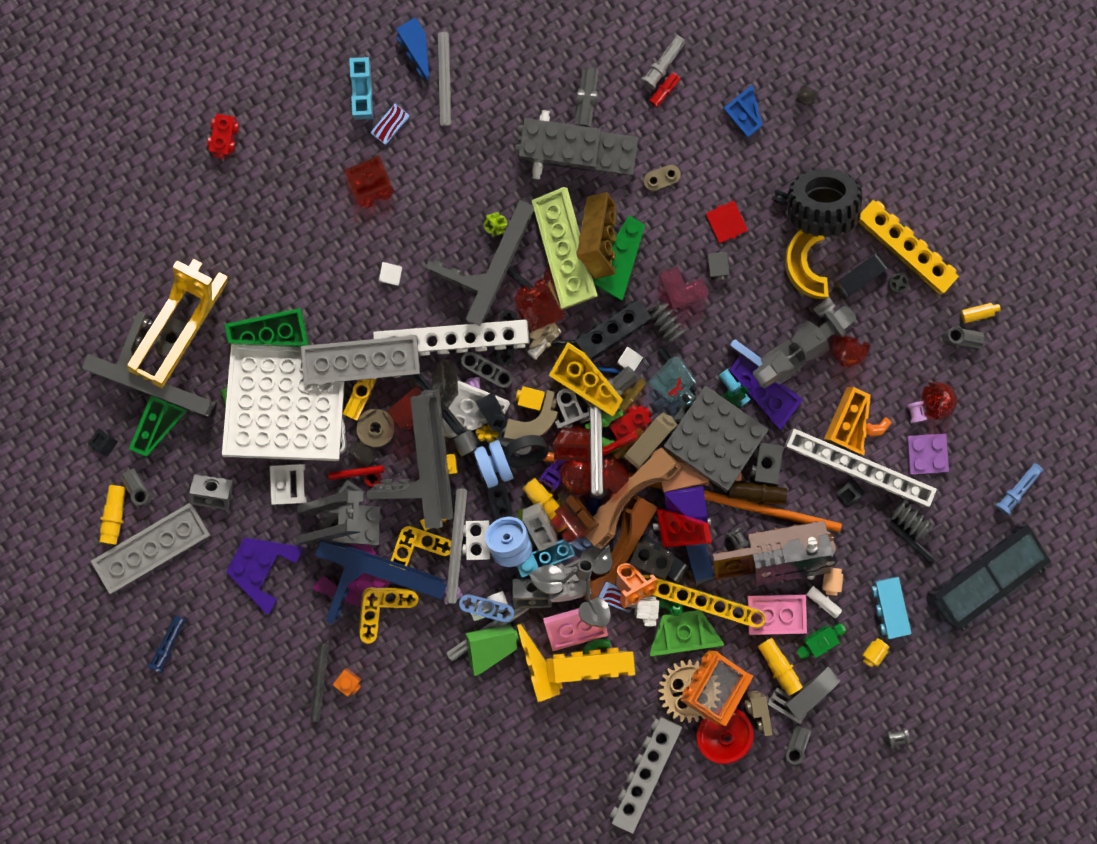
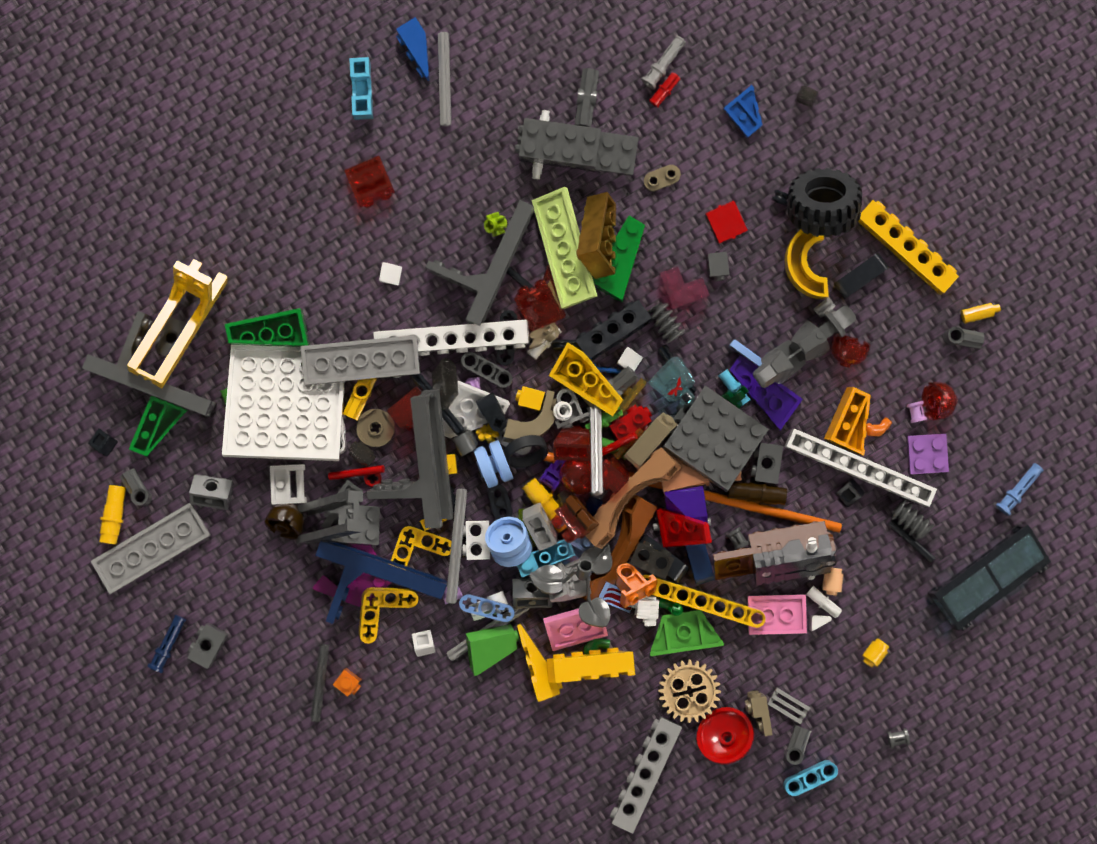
red brick [207,113,240,159] -> none
dark purple wing [226,537,304,615] -> none
tile [371,104,410,146] -> none
orange window [681,651,753,726] -> none
yellow piece [757,638,803,696] -> none
dark grey slope [784,666,840,720] -> none
green piece [796,623,846,659] -> none
medium azure brick [871,577,911,639] -> none
pearl dark grey wheel [887,273,909,294] -> none
none -> dark grey brick [187,623,229,669]
none -> dark brown cylinder [264,503,304,540]
none -> white slope [412,630,436,657]
none -> white plate [553,401,572,421]
none -> medium azure beam [783,760,838,796]
none -> white slope [809,615,831,631]

